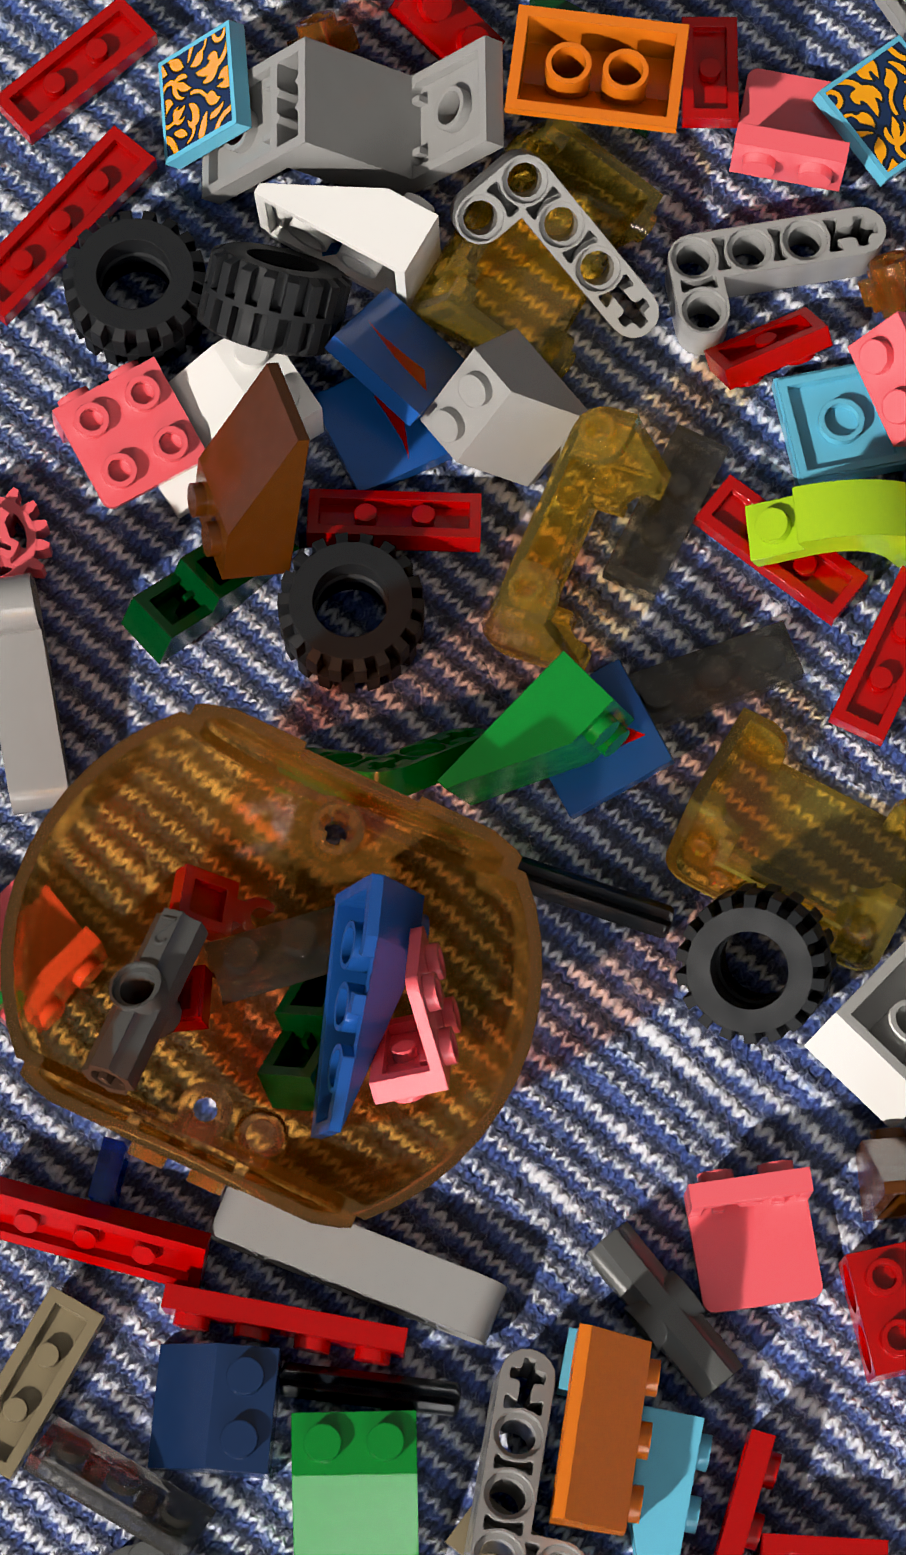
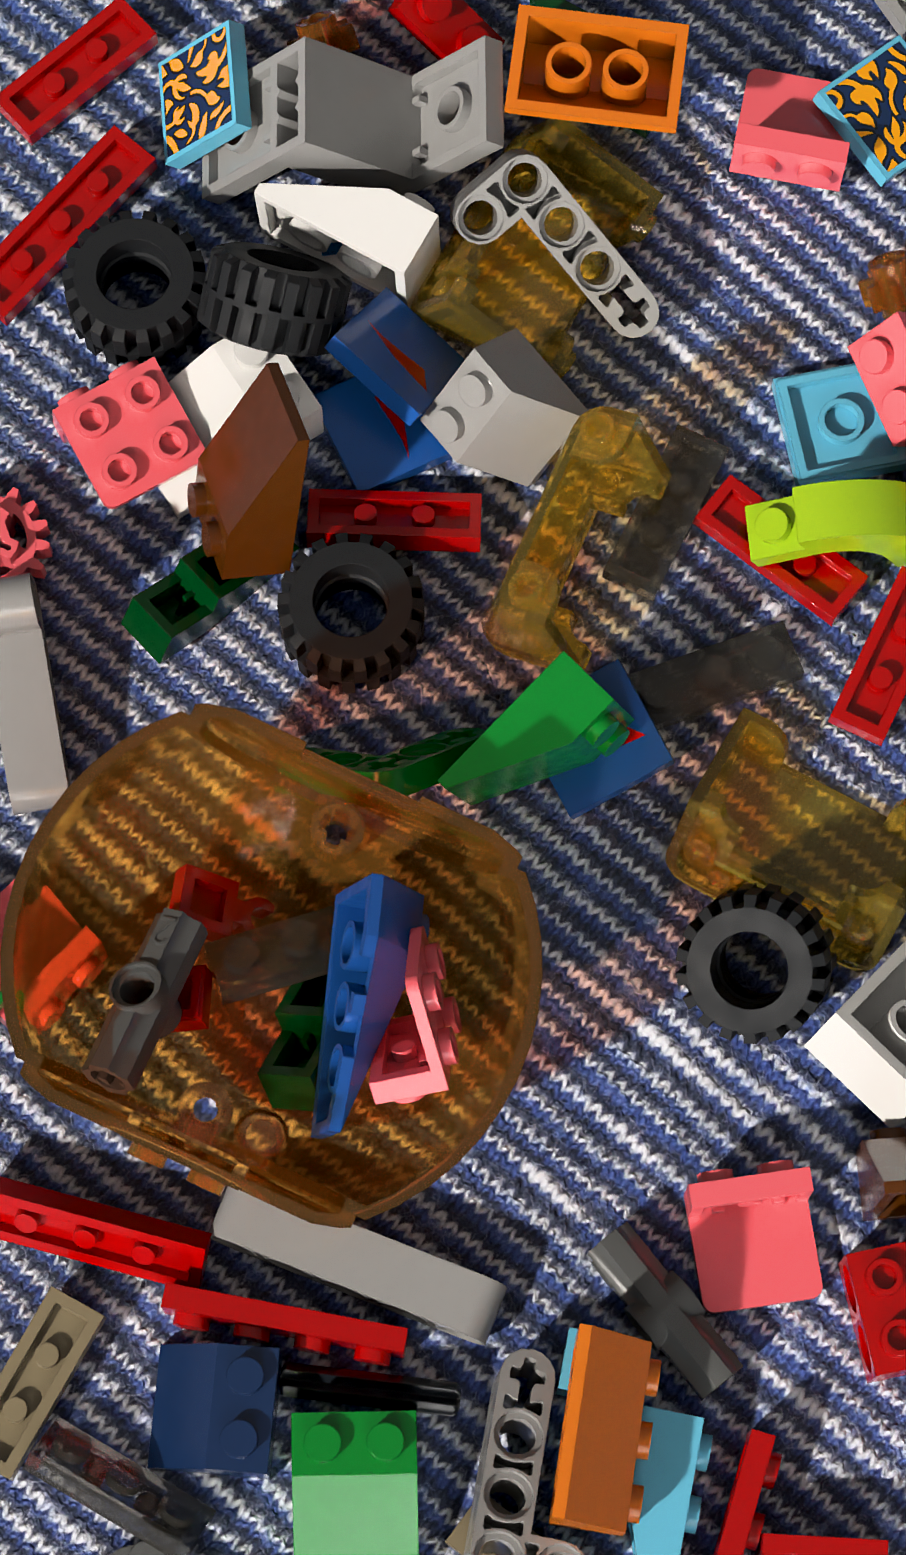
clear blue tile [88,1137,131,1207] -> none
black axle [503,854,674,938] -> none
light grey beam [665,207,886,355] -> none
red plate [681,17,739,128] -> none
red plate [704,307,833,390] -> none

